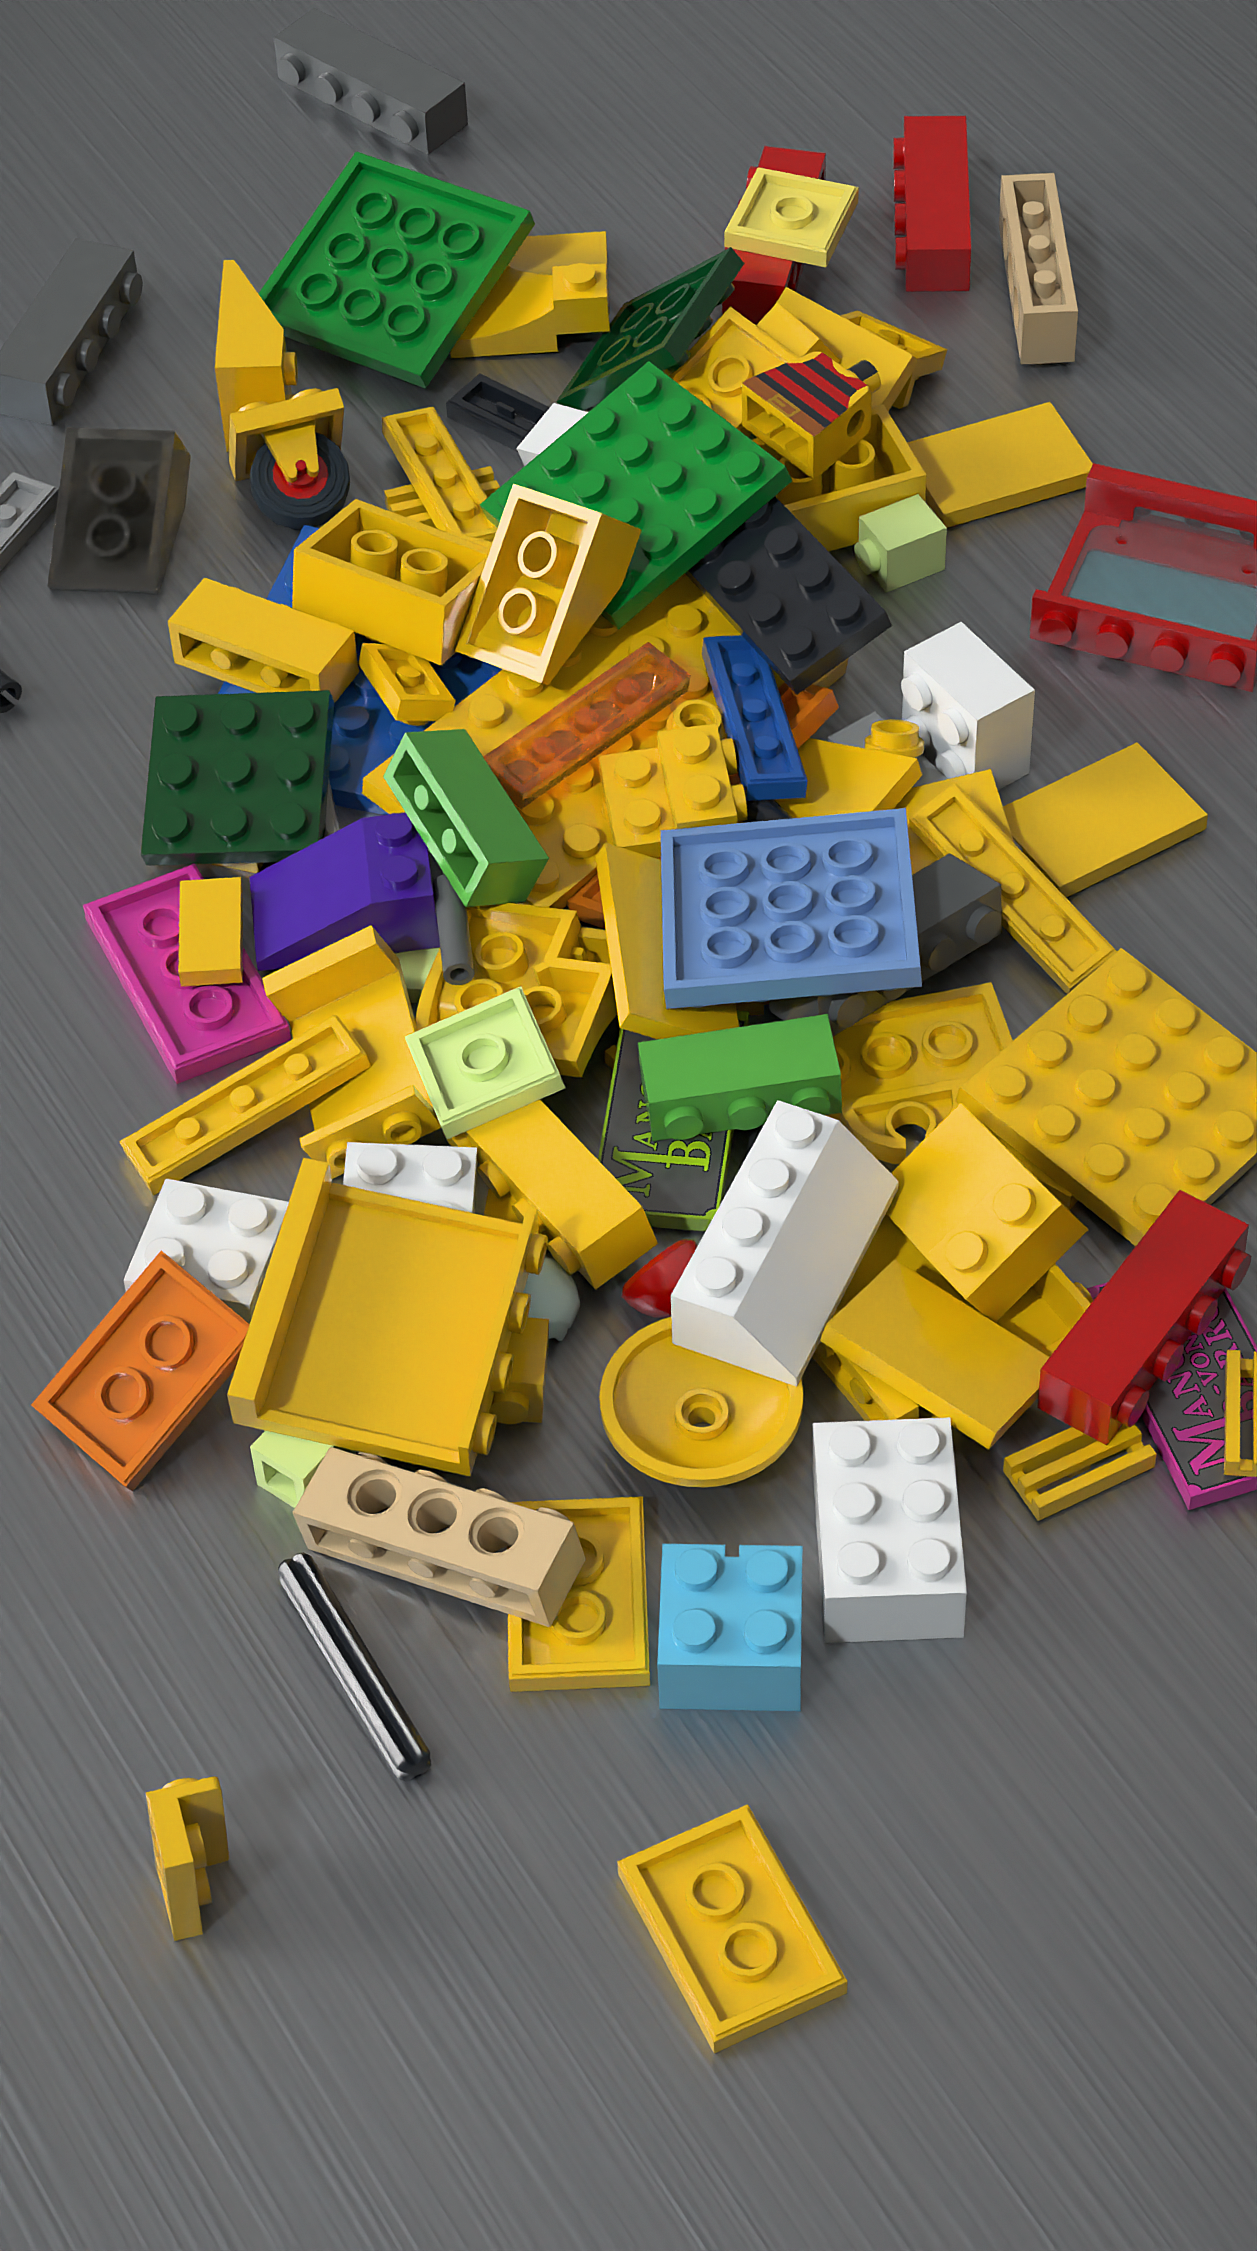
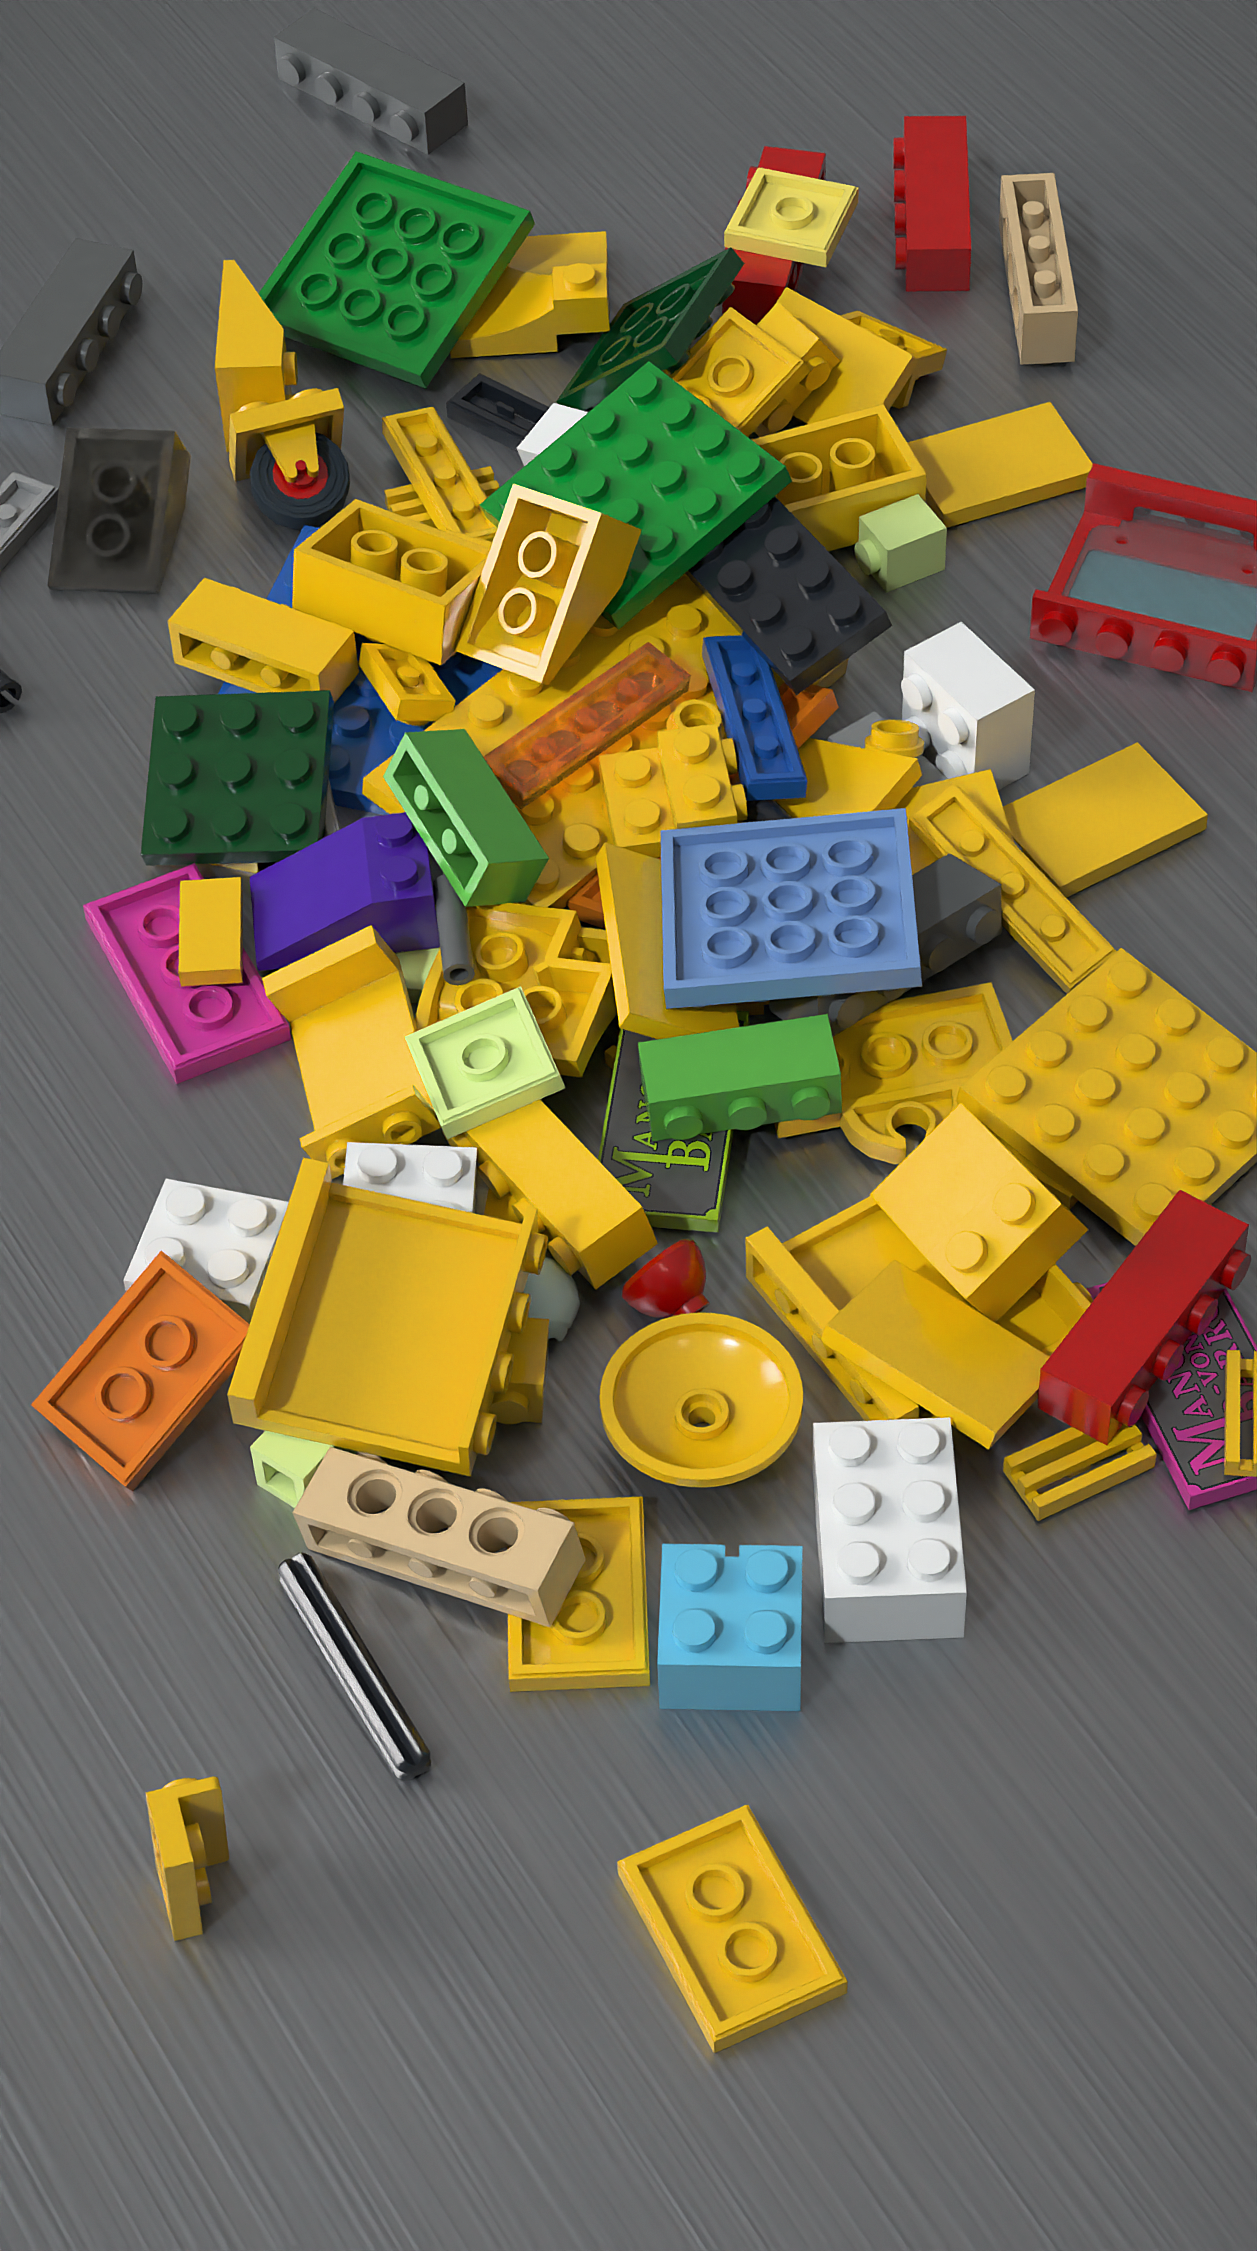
yellow tile [119,1013,371,1196] -> none
white slope [671,1100,899,1387] -> none
torso [741,351,881,479] -> none

